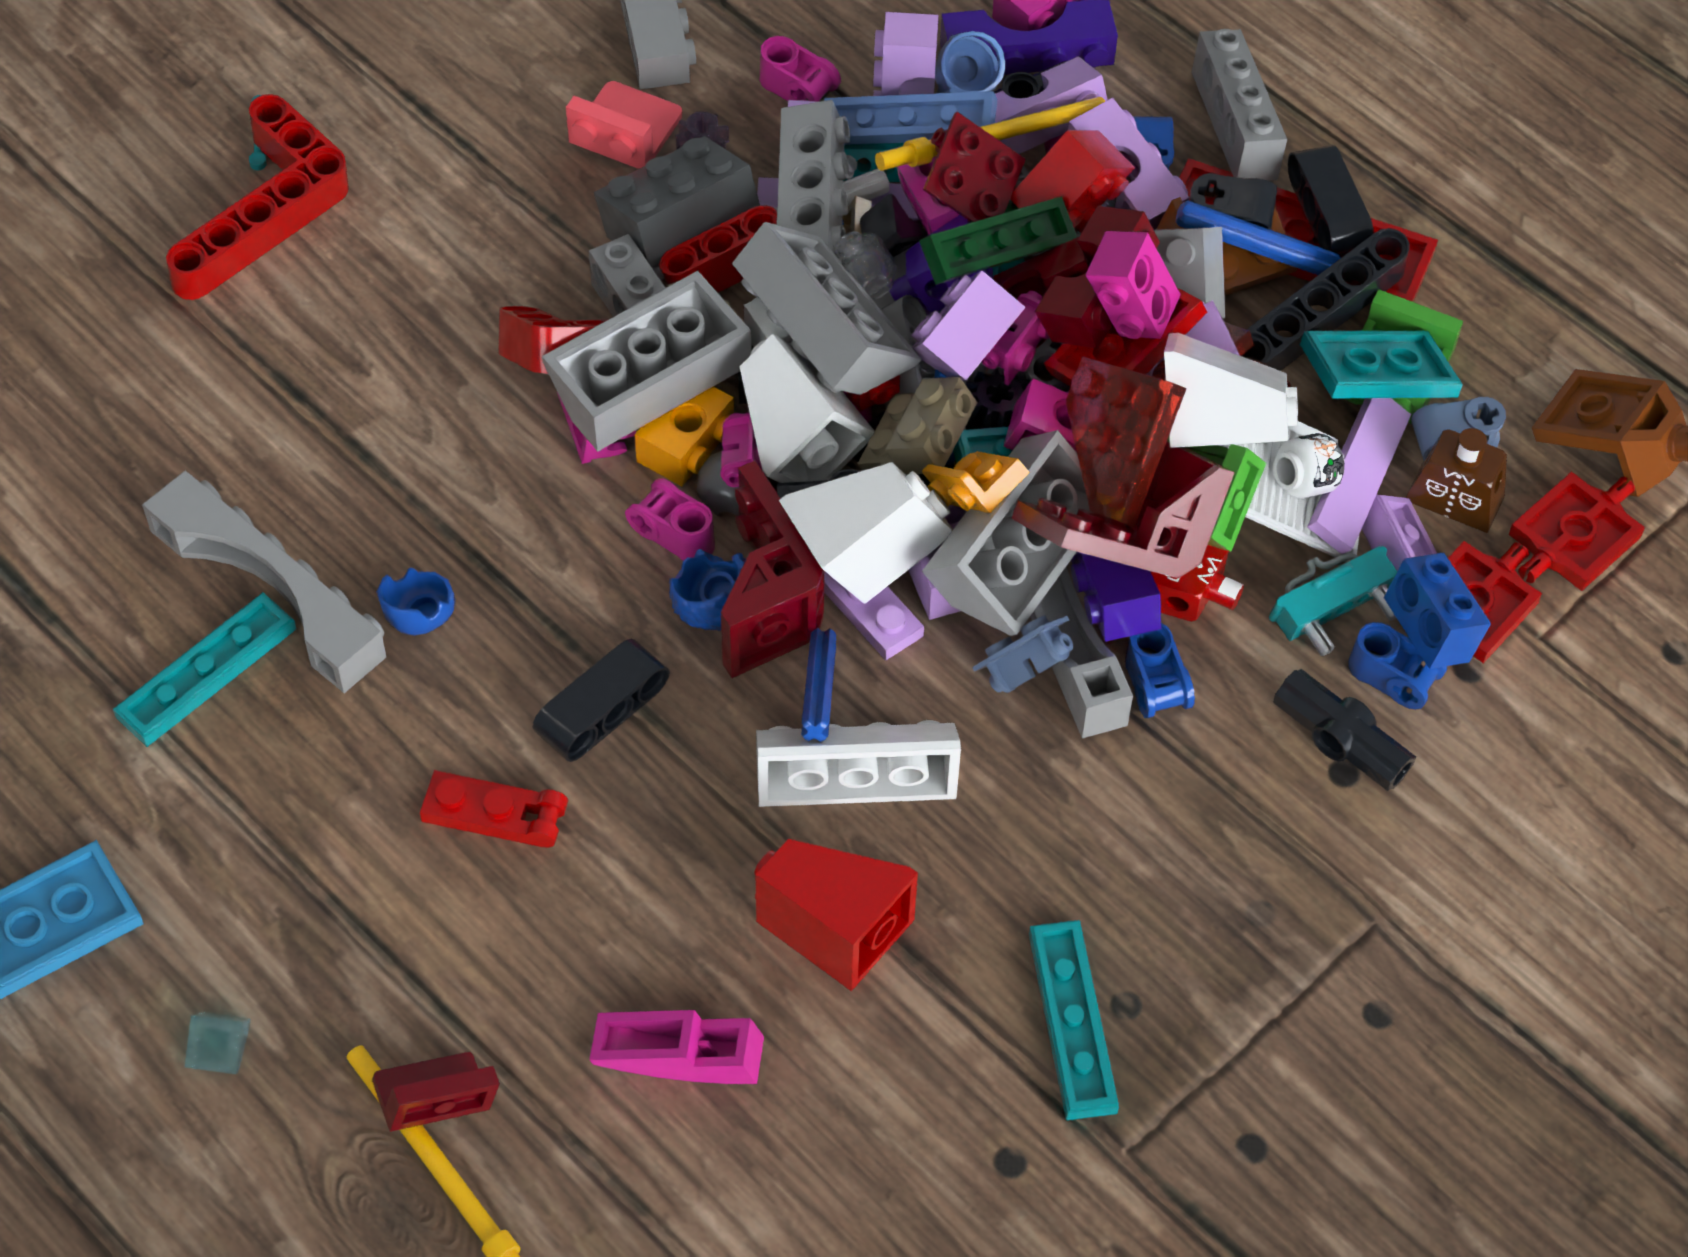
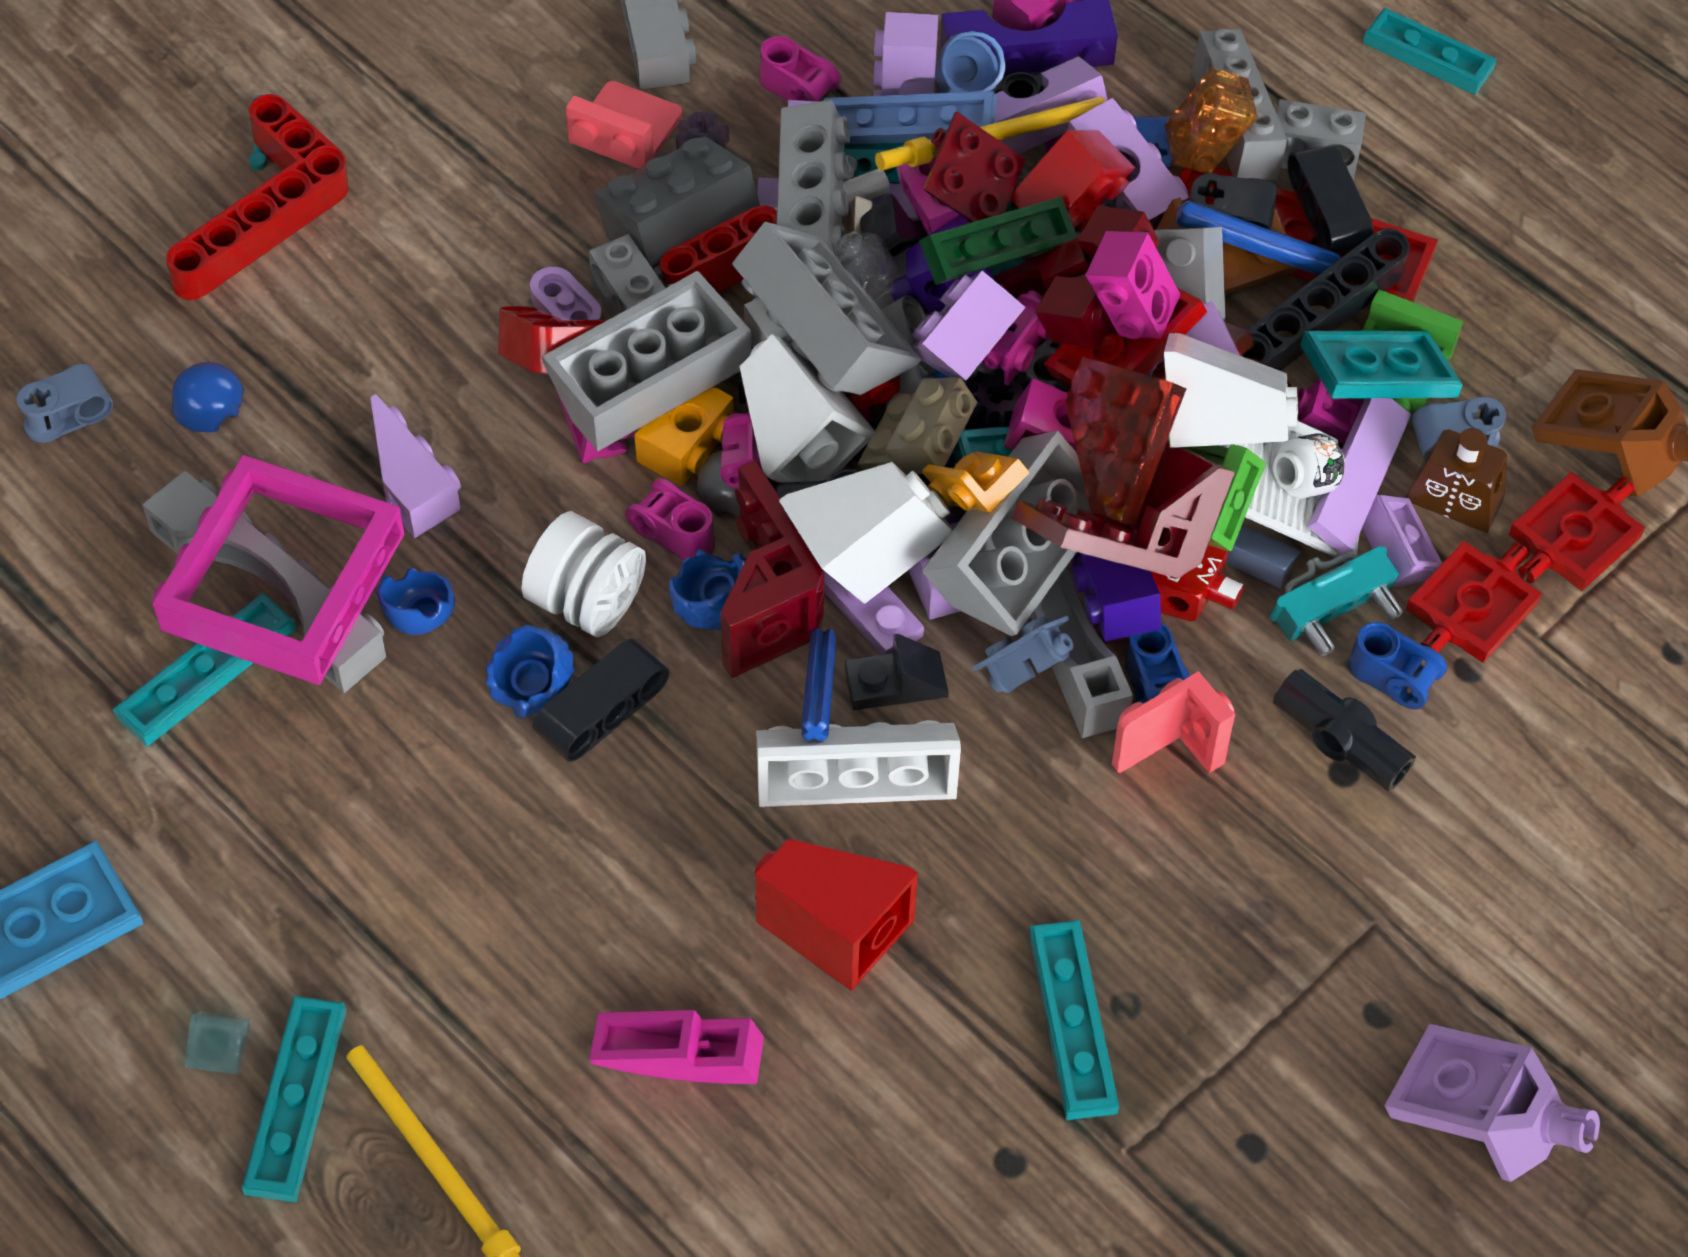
dark red panel [372,1052,500,1132] -> none
red plate [420,770,569,848] -> none
blue brick [1384,553,1491,669] -> none
none -> sand blue piece [16,364,113,443]
none -> dark pink window [152,455,405,686]
none -> blue hair [171,361,244,433]
none -> teal tile [242,996,347,1203]
none -> lavender slope [370,394,461,539]
none -> blue hair [485,624,575,719]
none -> white wheel [521,511,647,638]
none -> lavender plate [530,267,602,320]
none -> black slope [845,634,949,711]
none -> coral bracket [1112,671,1235,773]
none -> clear orange brick [1164,68,1258,174]
none -> sand blue slope [1226,524,1301,589]
none -> light grey brick [1277,99,1366,180]
none -> dark pink bracket [1297,379,1363,444]
none -> teal tile [1363,7,1497,95]
none -> lavender plate [1384,1024,1600,1182]

